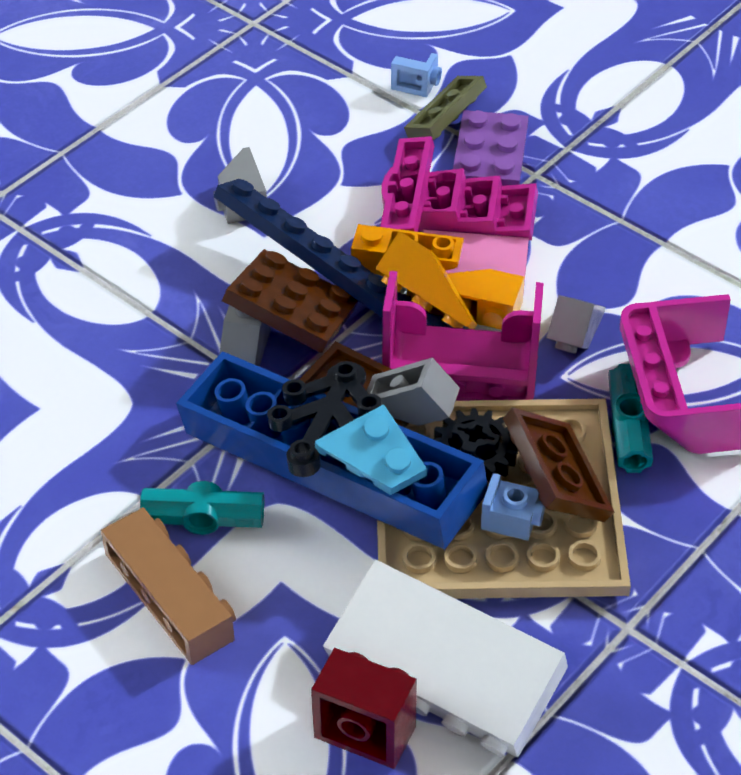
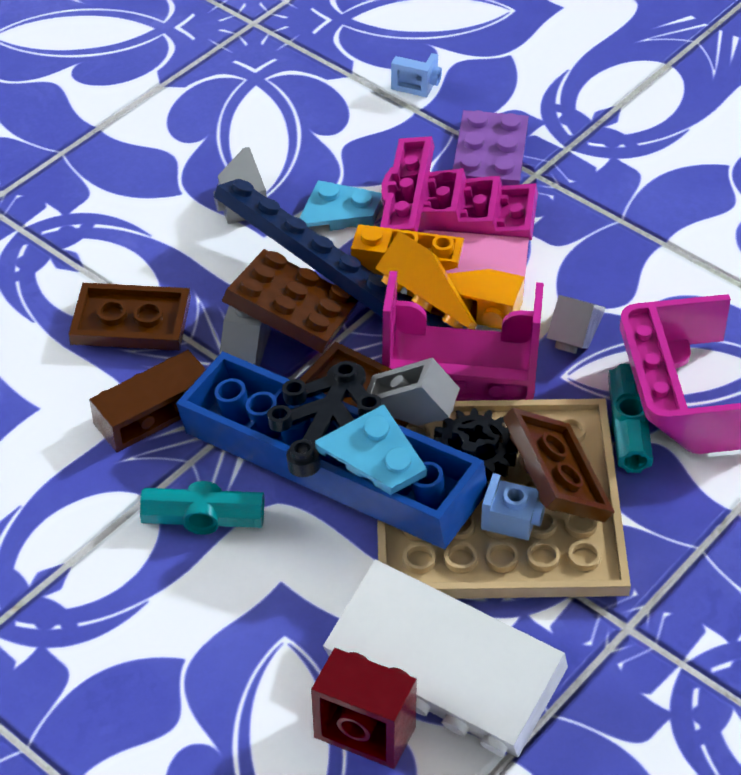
medium nougat brick [101,507,236,665] -> none
olive plate [404,76,487,140] -> none
none -> reddish brown plate [68,282,191,351]
none -> reddish brown brick [89,350,206,453]
none -> medium azure wing [300,180,383,231]

